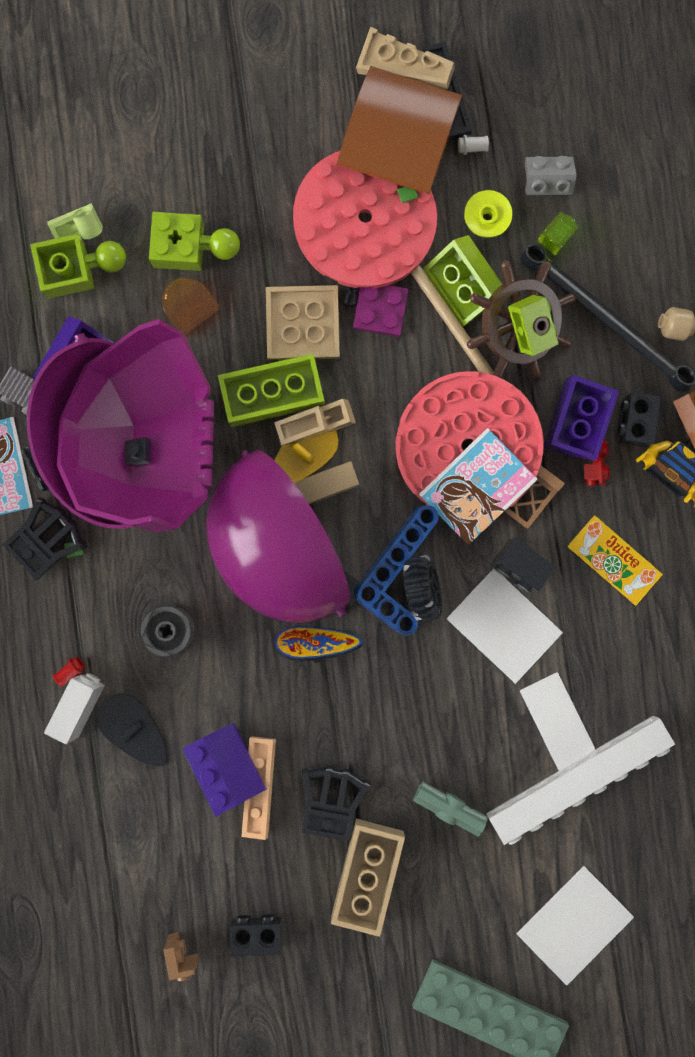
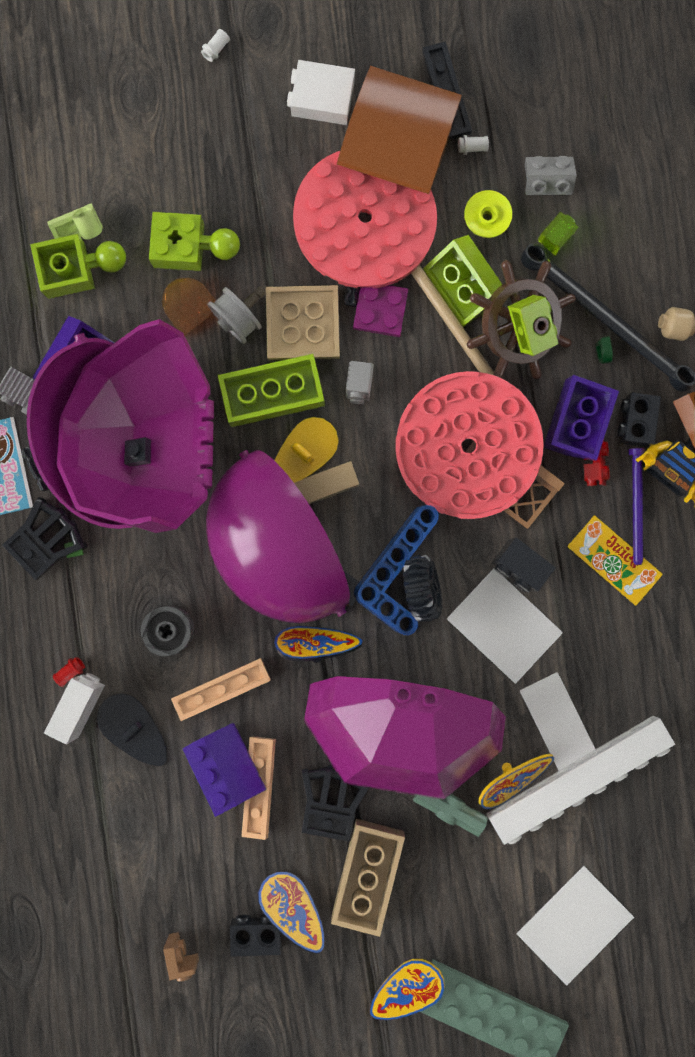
tan slope [274,399,356,446] -> none
tan wing [356,27,455,89] -> none
bright green window [397,187,418,203] -> none
sticker [419,428,537,545] -> none
none -> light nougat plate [171,658,271,721]
none -> white pin [201,29,230,62]
none -> light grey wheel [207,286,266,344]
none -> shield [258,872,324,954]
none -> white brick [287,60,355,125]
none -> magenta windscreen [304,676,506,799]
none -> light grey brick [346,361,374,404]
none -> shield [370,959,445,1020]
none -> shield [479,754,554,809]
none -> dark green tile [595,336,613,364]
none -> dark purple bar [629,448,646,565]

